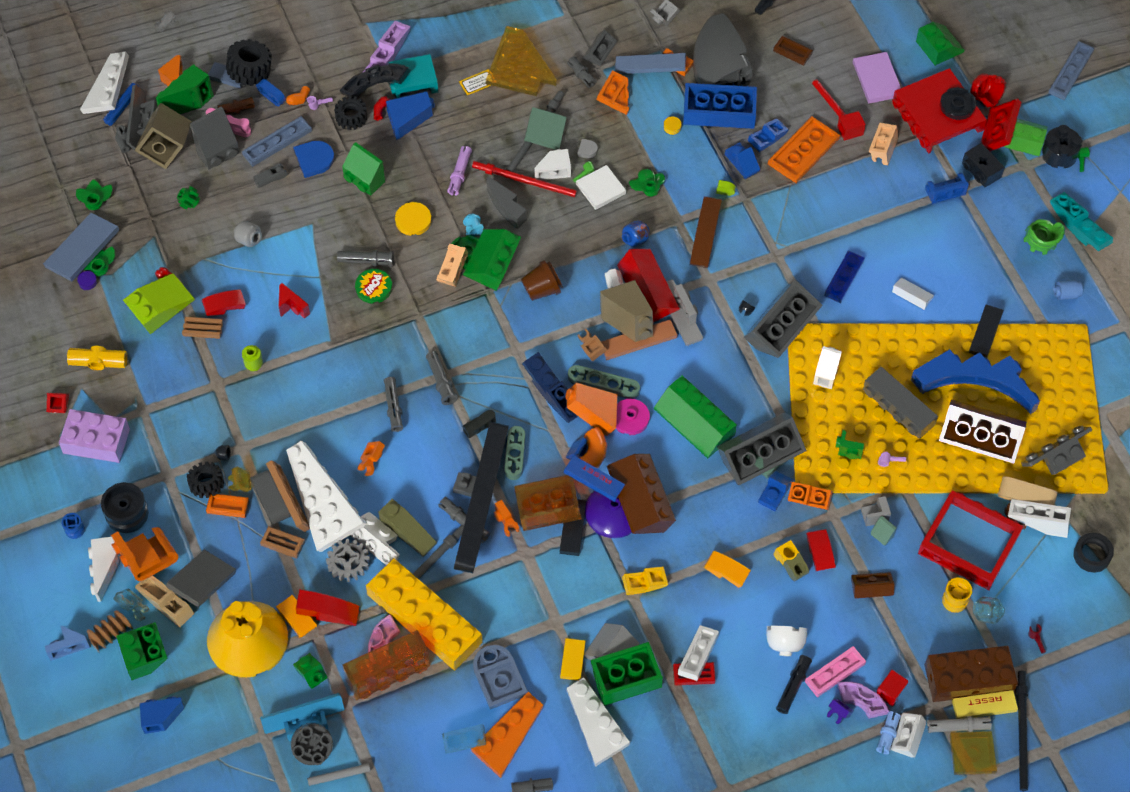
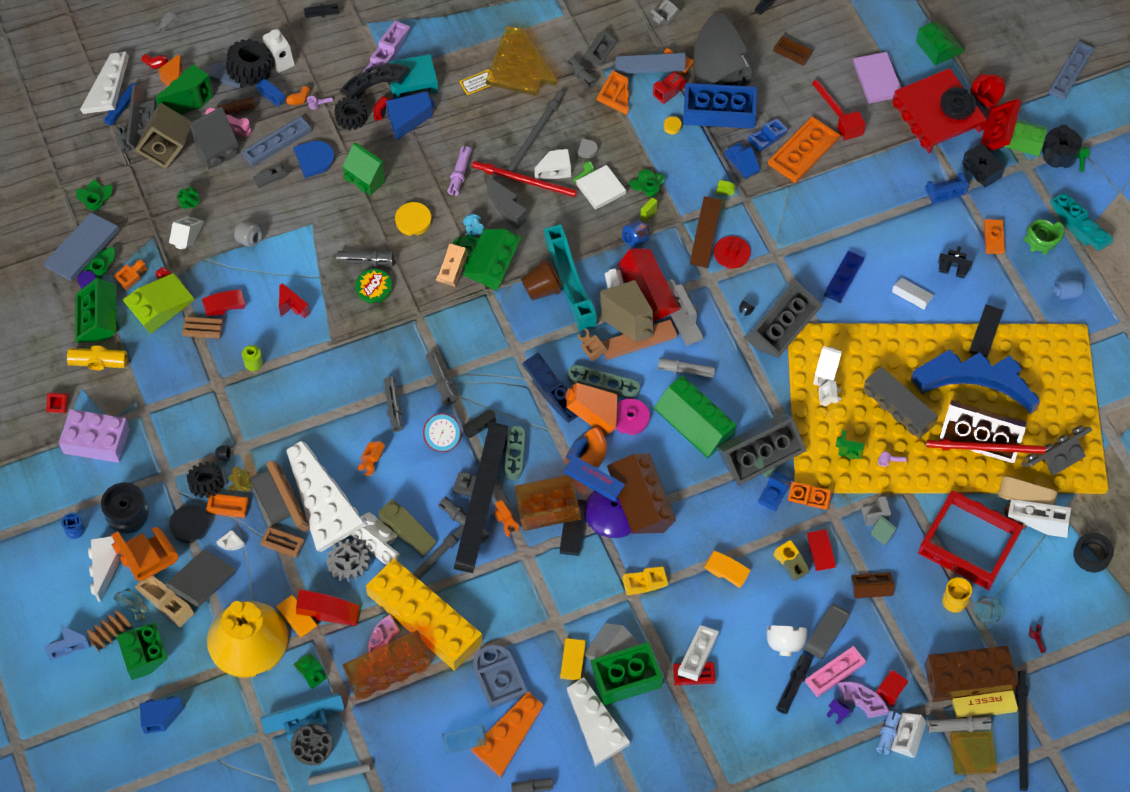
sand green tile [524,107,566,150] -> none
light nougat hinge [869,123,898,166] -> none
none -> green slope [75,278,117,343]
none -> orange plate [113,259,148,291]
none -> red arm [141,54,168,69]
none -> white slope [169,216,204,249]
none -> black tile [169,505,210,543]
none -> white tile [216,530,245,550]
none -> white torso [263,29,294,73]
none -> black axle [304,3,339,18]
none -> piece [423,413,461,452]
none -> teal arch [543,224,597,331]
none -> lime tile [640,198,658,223]
none -> red leg [653,71,687,105]
none -> light grey axle [658,358,715,378]
none -> red piece [714,236,751,269]
none -> dark grey beam [804,603,851,660]
none -> white tile [818,380,842,406]
none -> red bar [926,439,1046,454]
none -> black hips [938,246,973,279]
none -> orange plate [984,219,1005,254]

